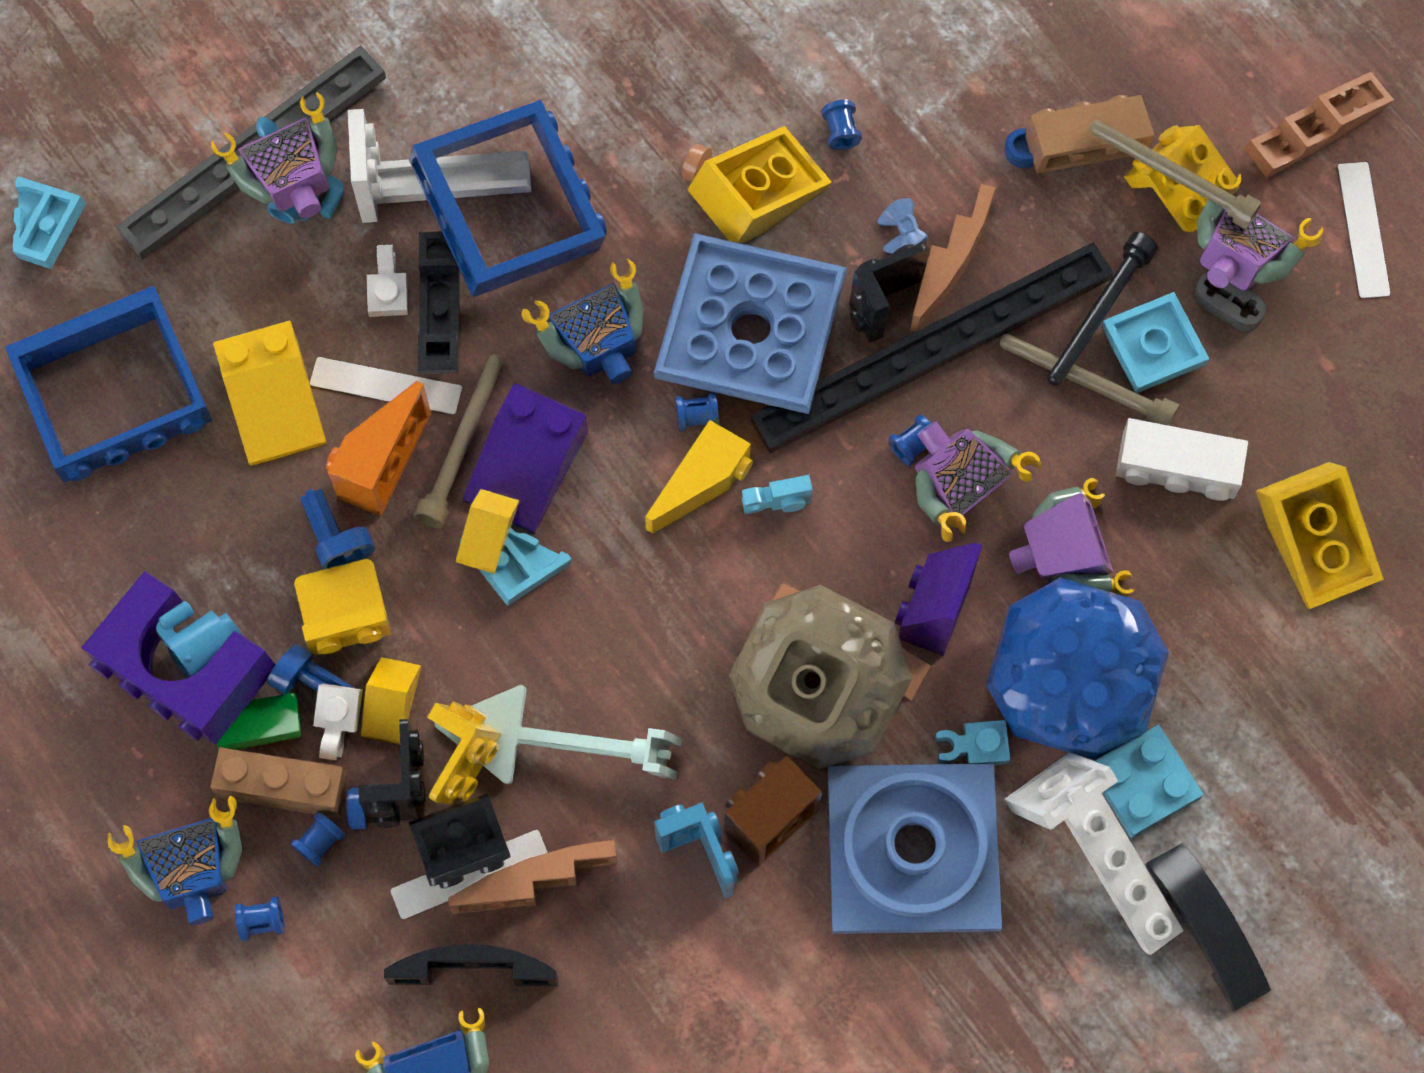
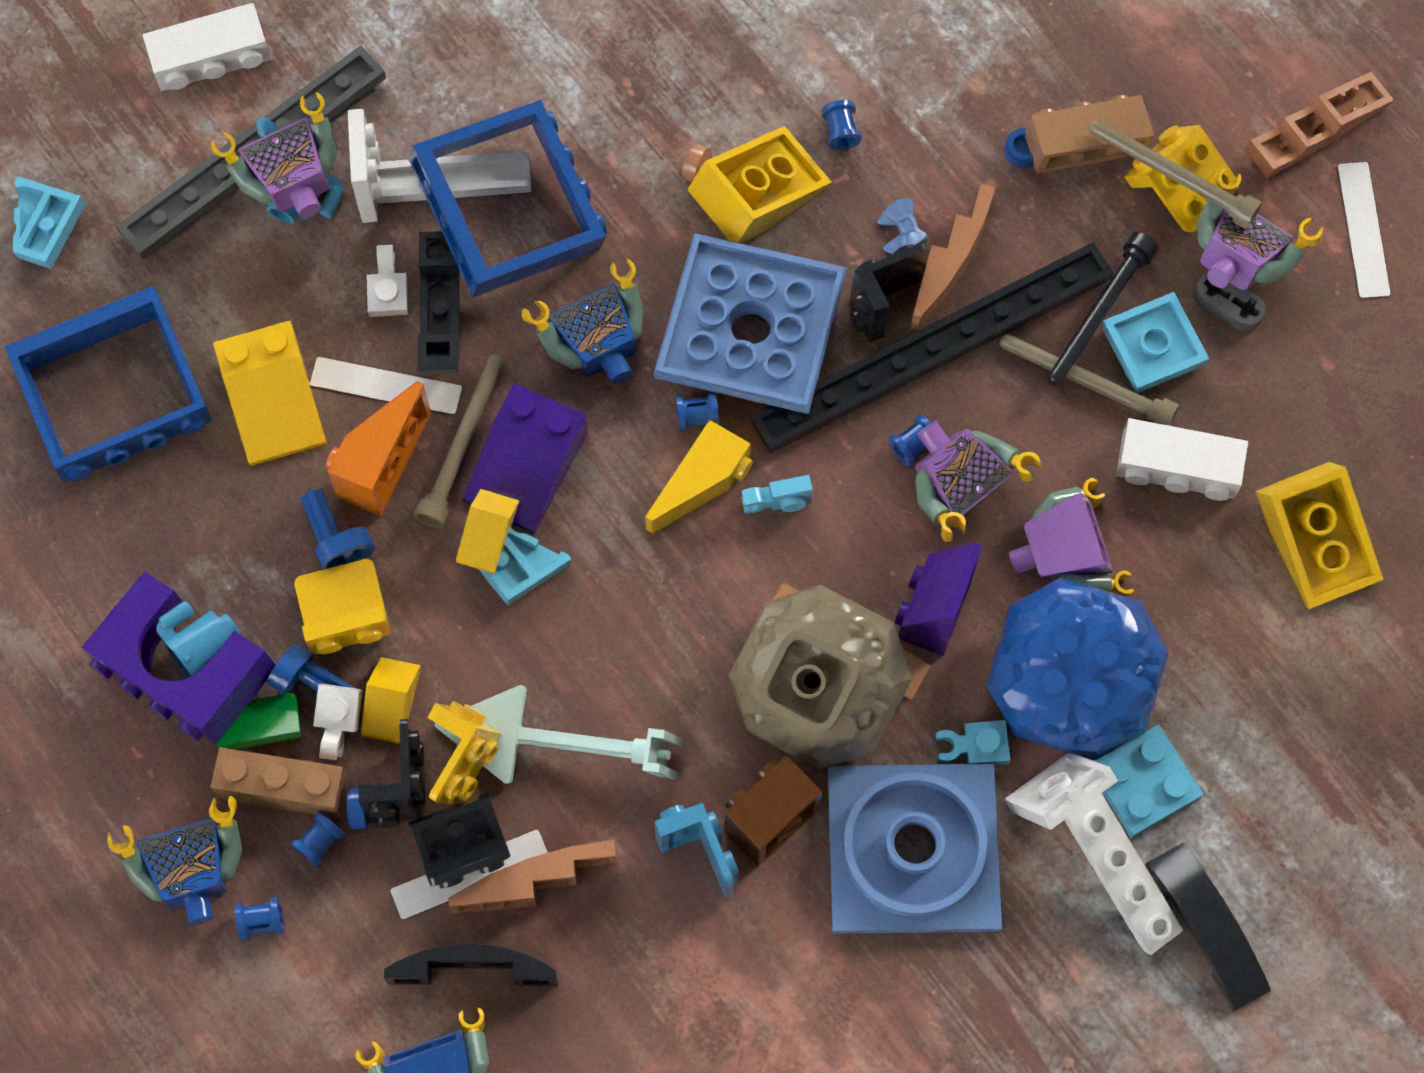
none -> white brick [142,3,271,91]

